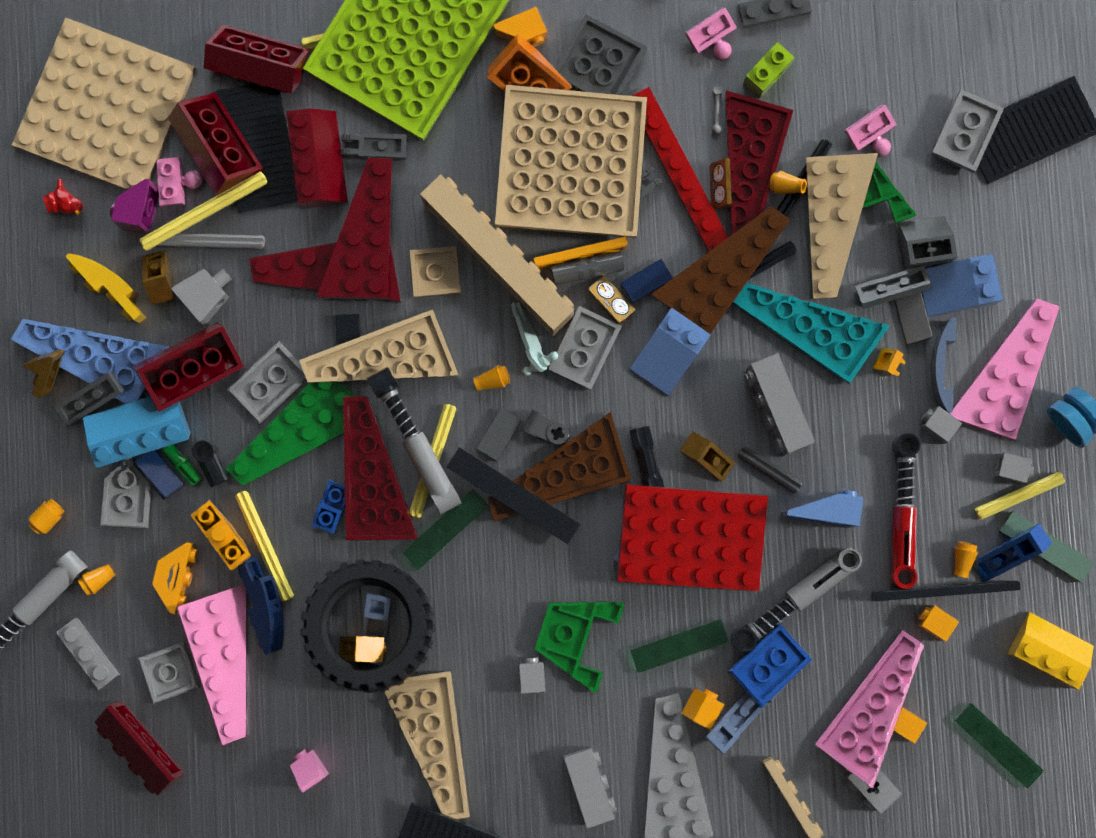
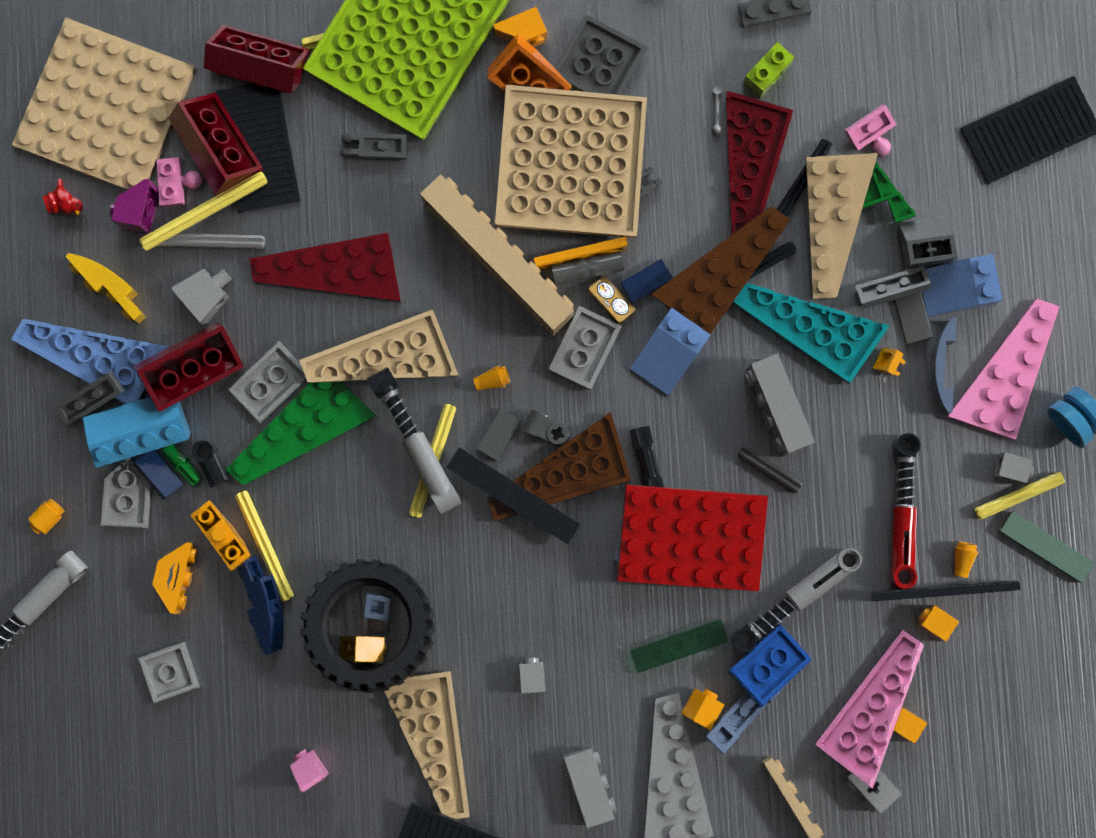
pearl gold slope [23,349,65,398] -> none
light grey plate [56,618,120,690] -> none
light orange cone [78,564,116,596] -> none
dark red slope [94,701,184,796] -> none
pearl gold slope [142,250,174,305] -> none
bright pink wing [176,584,246,745] -> none
dark red slope [286,108,348,209] -> none
blue slope [311,479,345,534] -> none
dark red wing [316,158,393,300] -> none
black tile [335,314,360,346] -> none
dark red wing [343,396,418,540] -> none
clear green tile [402,489,489,570] -> none
tan tile [410,246,461,298] -> none
light aqua piece [511,302,558,376] -> none
green wing [535,602,625,693] -> none
red plate [632,87,728,252] -> none
pearl gold slope [679,431,735,482] -> none
bright pink plate [685,7,737,60] -> none
slope [709,158,732,210] -> none
light orange cone [770,171,807,194] -> none
medium blue slope [781,490,863,528] -> none
light grey brick [920,406,962,444] -> none
light grey plate [931,89,1004,173] -> none
clear green tile [955,703,1044,788] -> none
blue slope [973,523,1052,583] -> none
yellow slope [1007,612,1094,690] -> none

